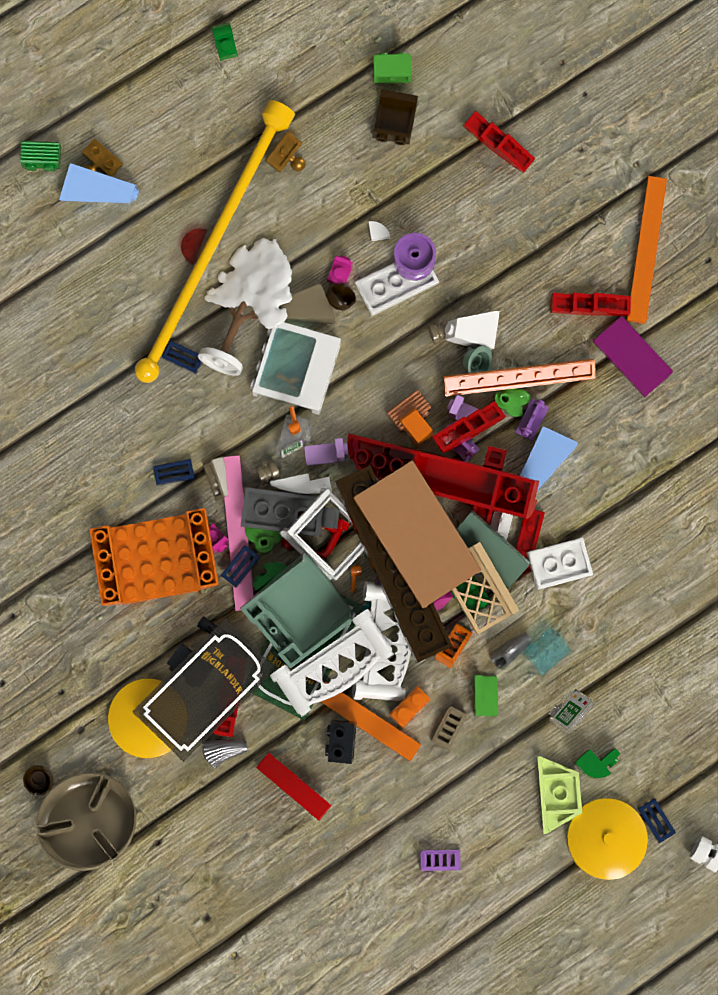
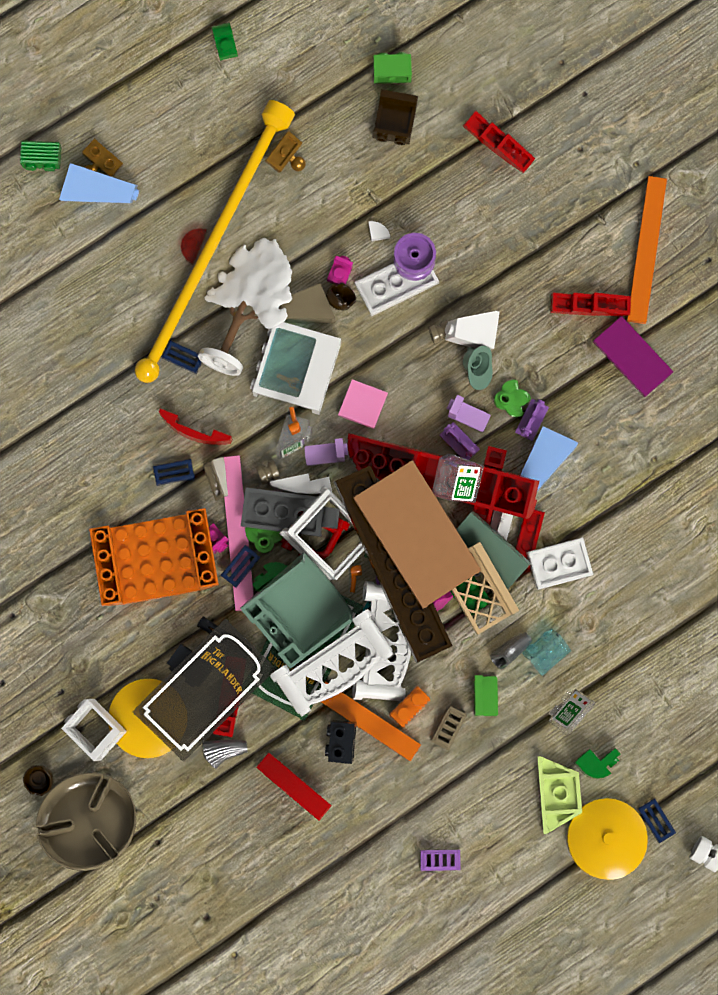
nougat brick [386,389,431,433] -> none
orange slope [399,408,433,448] -> none
red slope [432,401,506,453] -> none
orange slope [435,623,473,668] -> none
tile [443,359,596,396] -> none
none -> white window [61,699,127,761]
none -> red slope [159,409,233,445]
none -> bright pink tile [338,379,388,429]
none -> clear slope [432,454,484,503]

